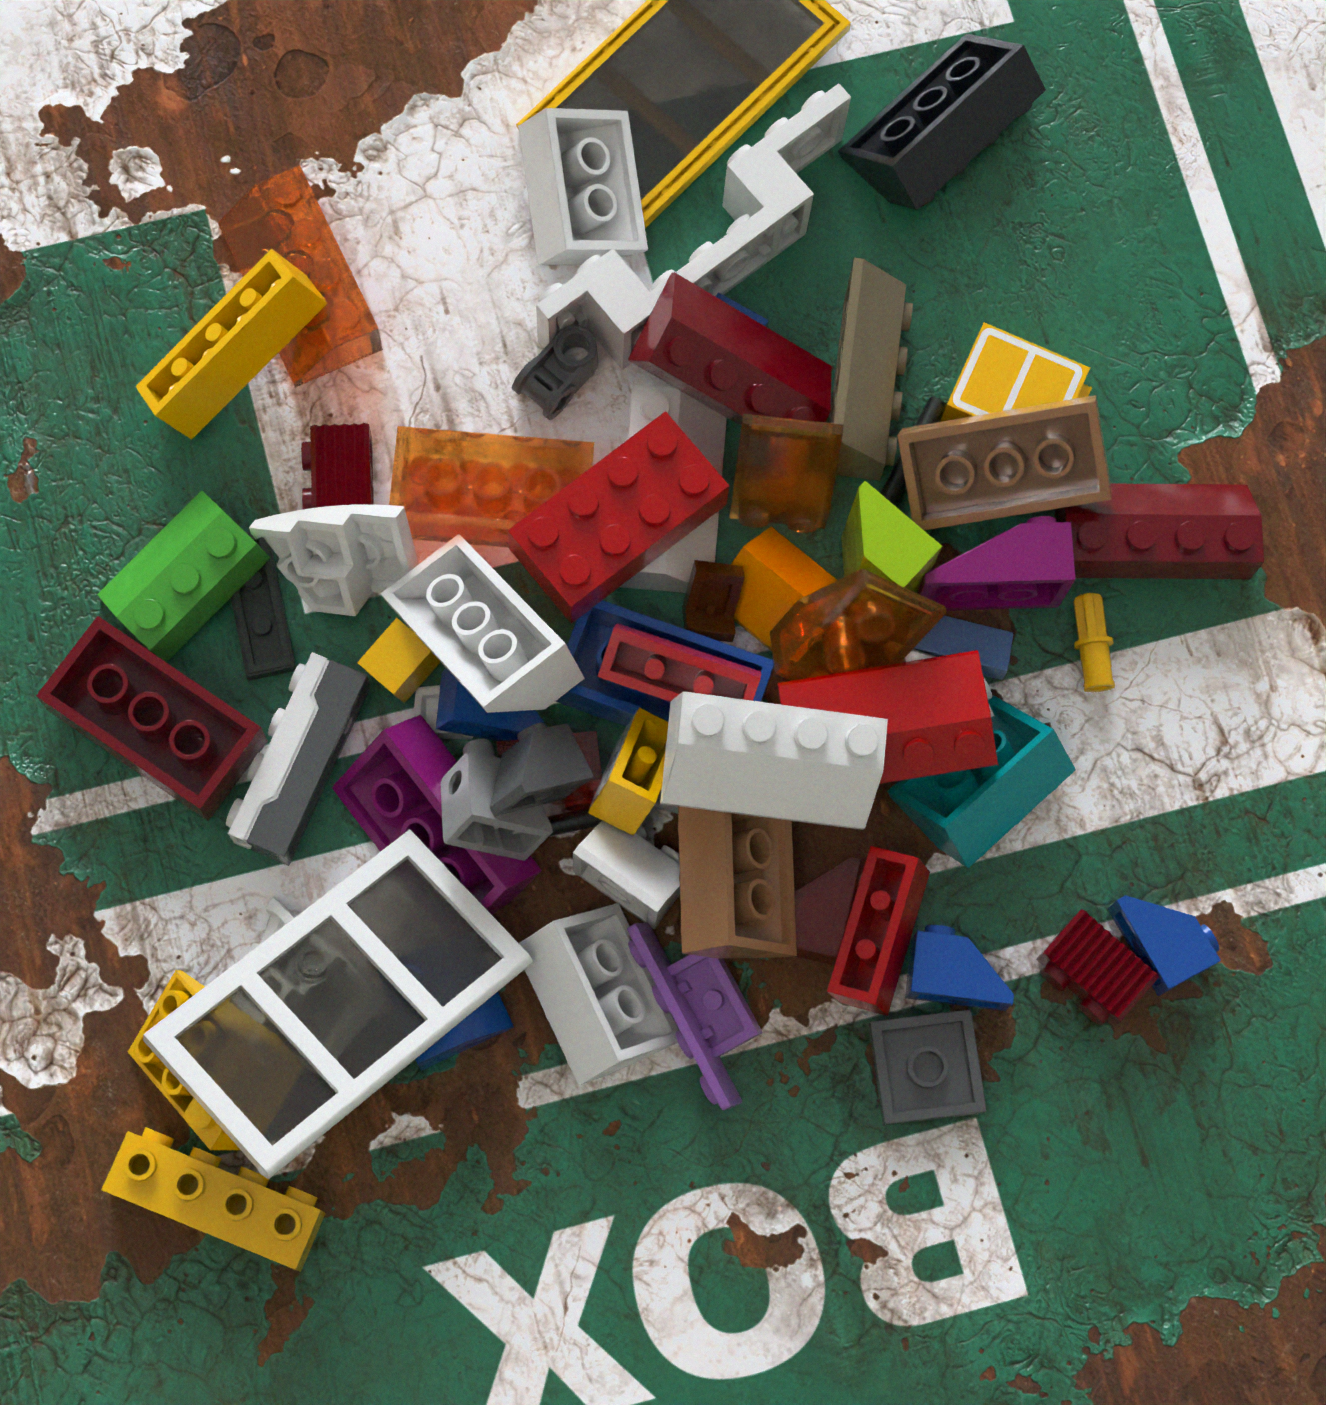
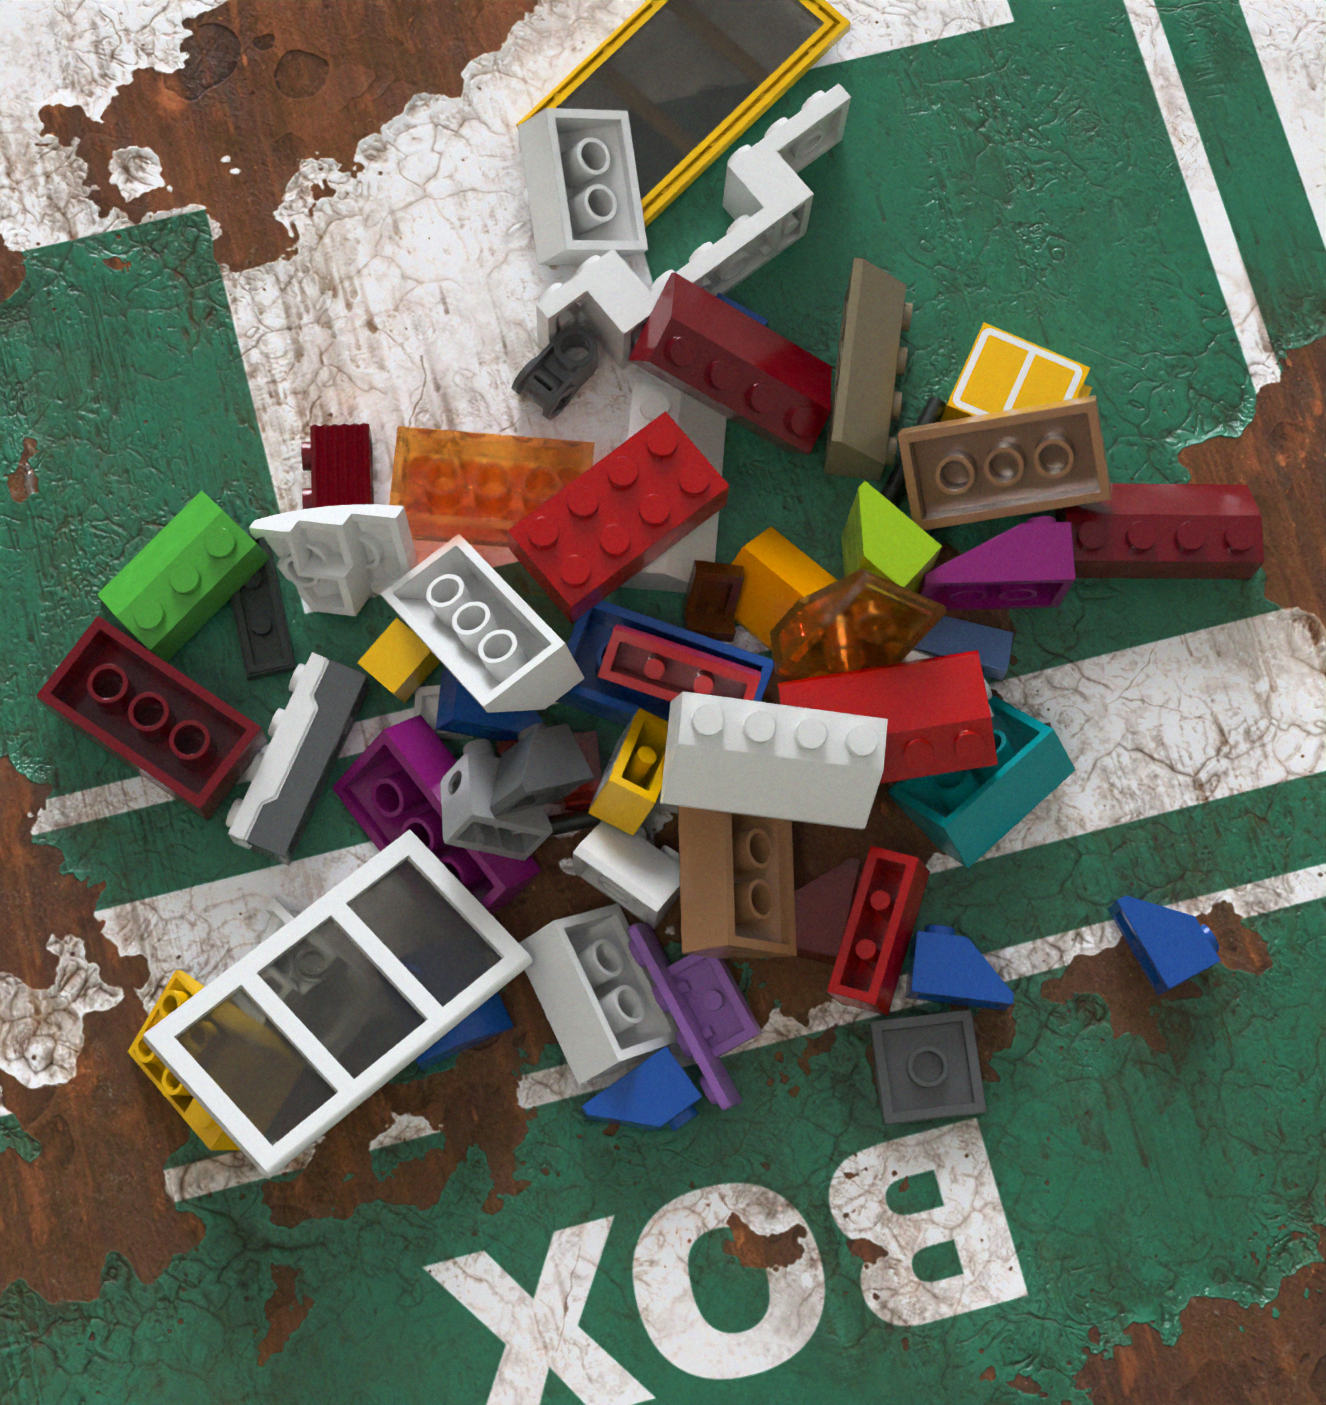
yellow brick [101,1127,326,1272] -> none
yellow brick [135,248,327,440] -> none
clear orange slope [218,165,383,388] -> none
clear orange slope [729,414,844,533] -> none
black slope [838,34,1046,210] -> none
dark red brick [1036,909,1159,1027] -> none
yellow axle [1073,593,1115,692] -> none
none -> blue slope [581,1046,702,1132]

